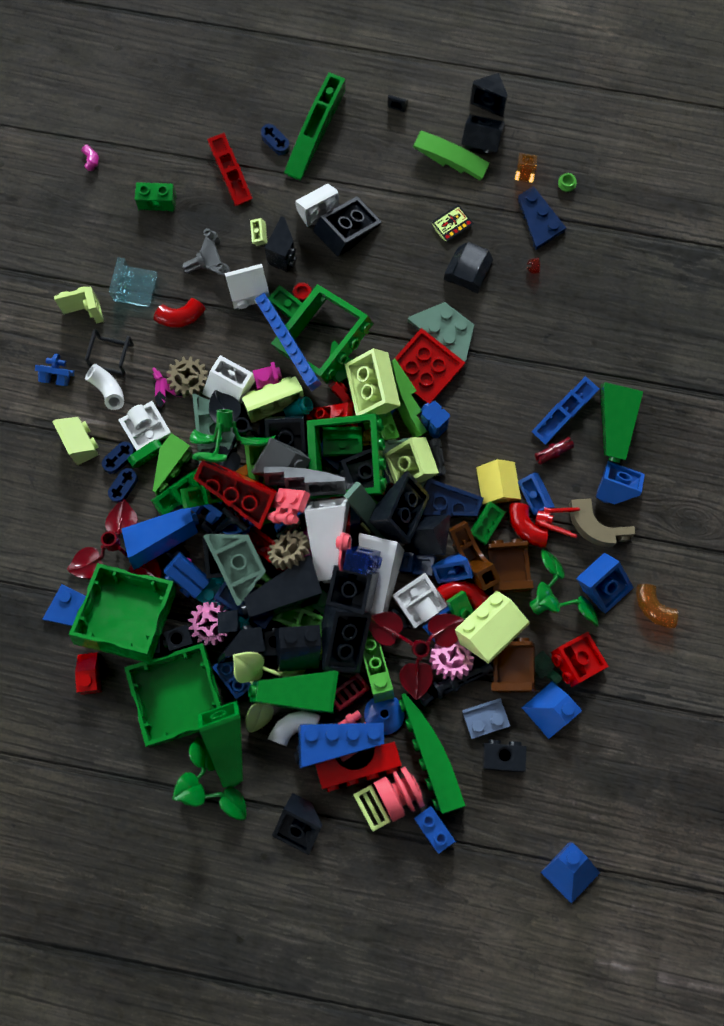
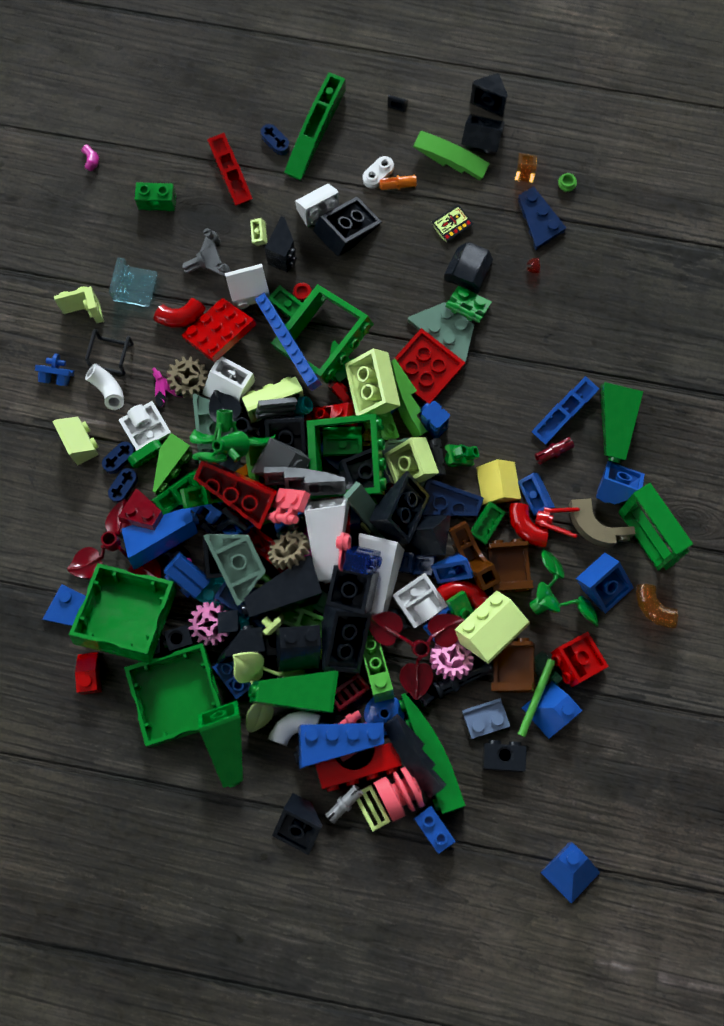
green plant [173,738,247,821] -> none
dark pink bracket [253,362,282,390] -> none
none -> dark red wing [118,489,163,530]
none -> red plate [182,298,257,363]
none -> green piece [212,431,250,462]
none -> dark grey tile [255,397,297,419]
none -> yellowish green piece [261,613,285,636]
none -> light grey pin [325,785,363,824]
none -> white plate [363,156,394,188]
none -> orange axle [379,175,417,190]
none -> black slope [383,714,446,798]
none -> green plate [445,286,492,323]
none -> green hips [445,444,480,467]
none -> bright green bar [518,659,555,737]
none -> green window [618,482,693,571]

